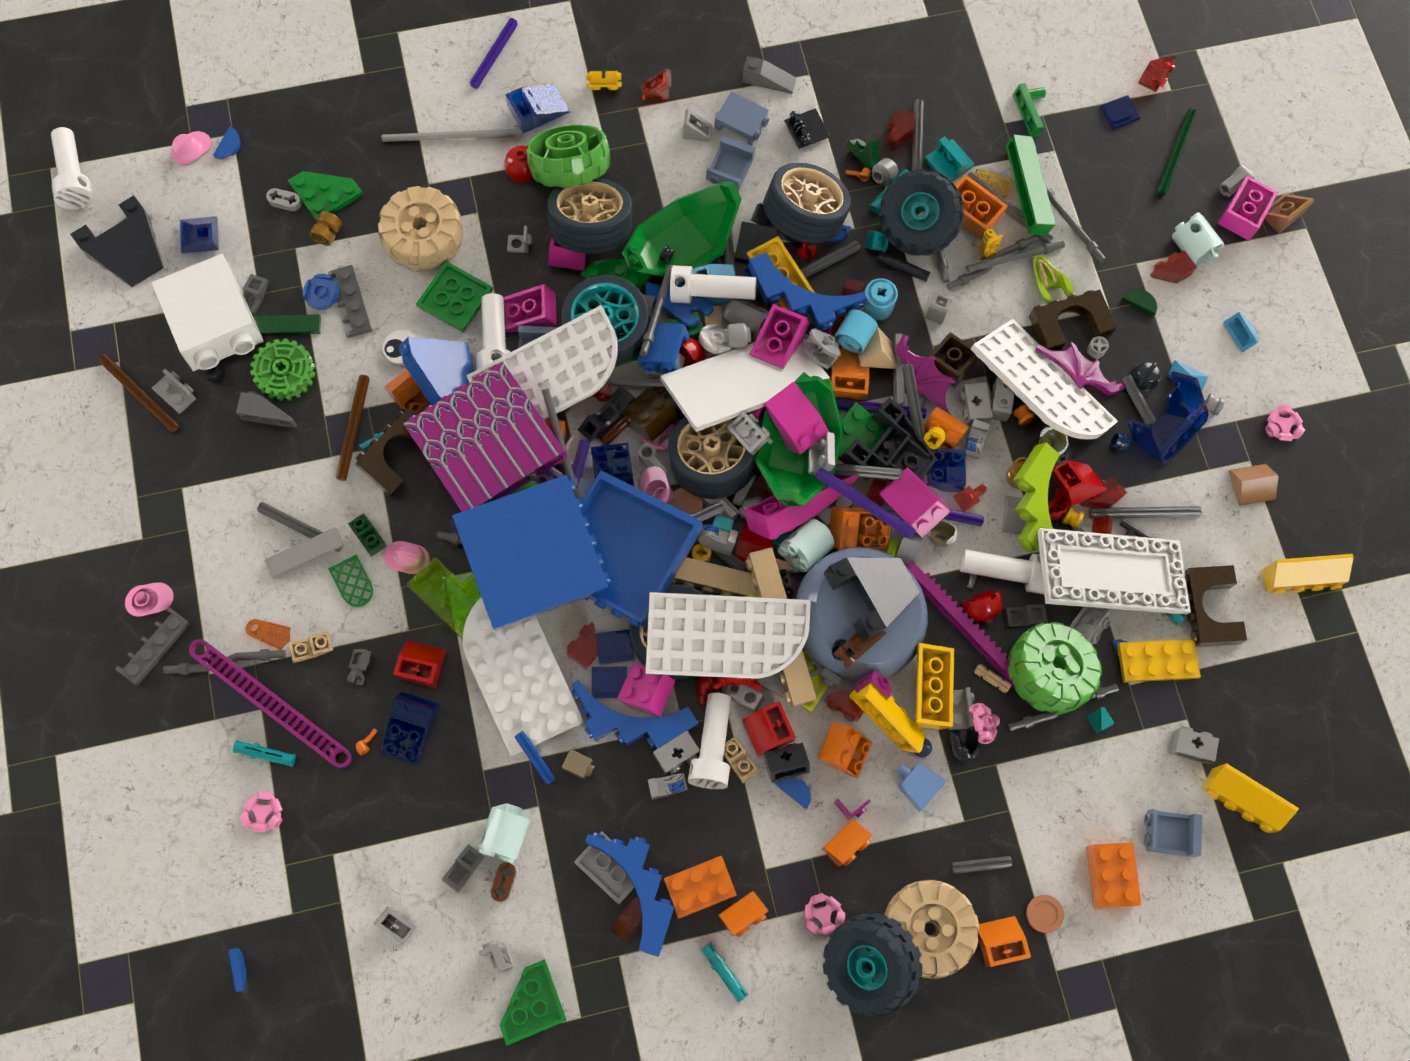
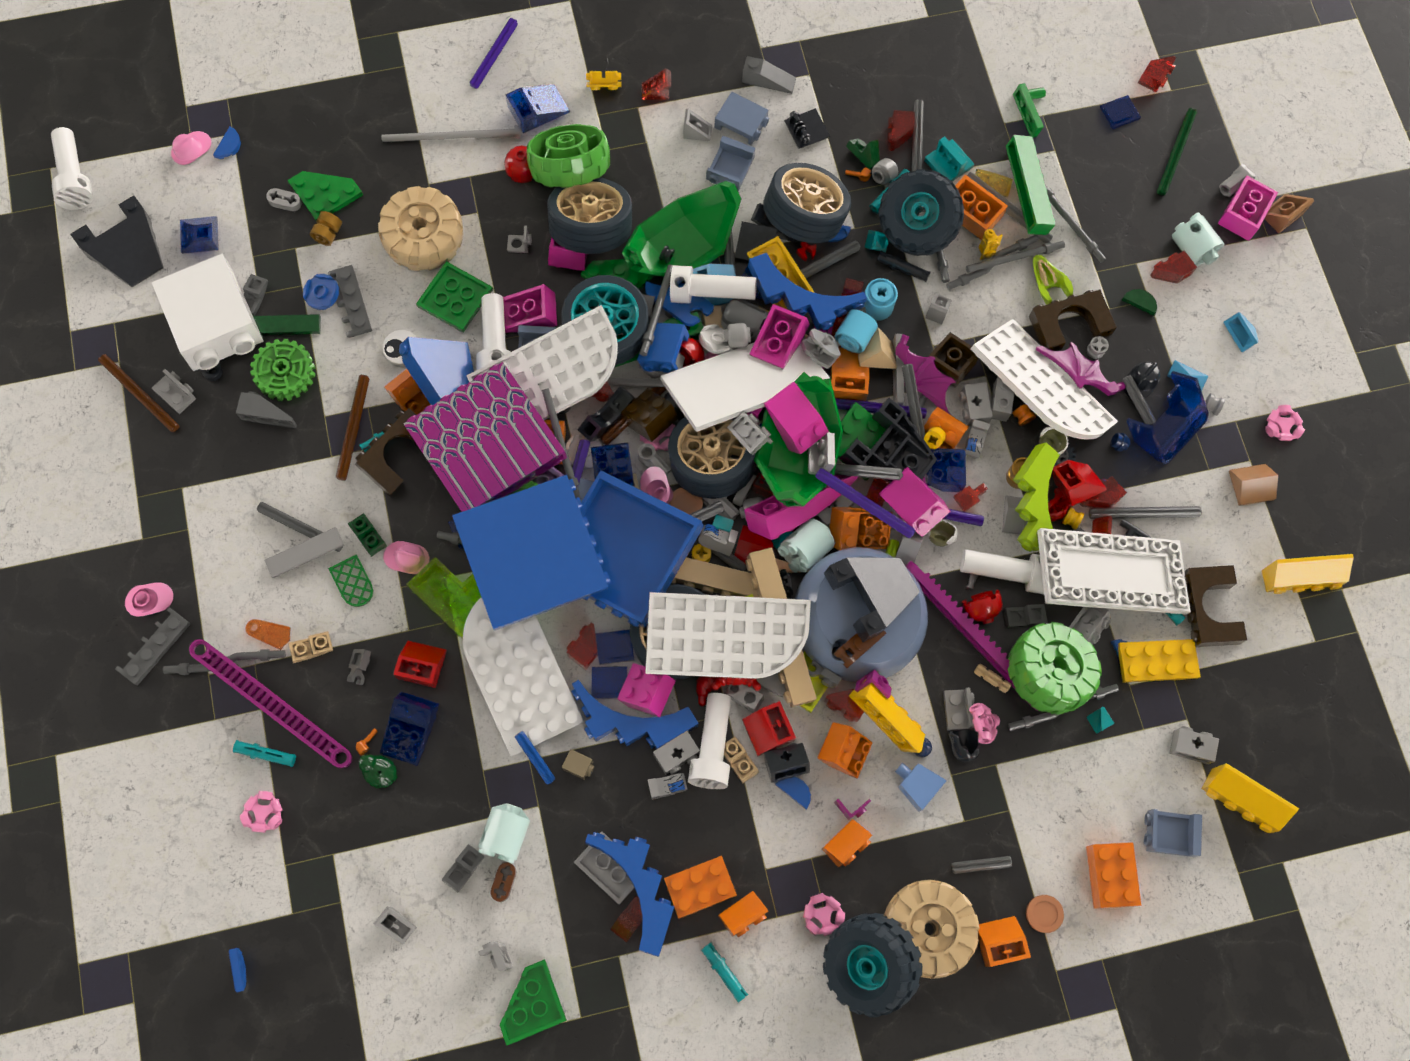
yellow slope [916,643,954,730] -> none
none -> dark green piece [358,754,397,789]

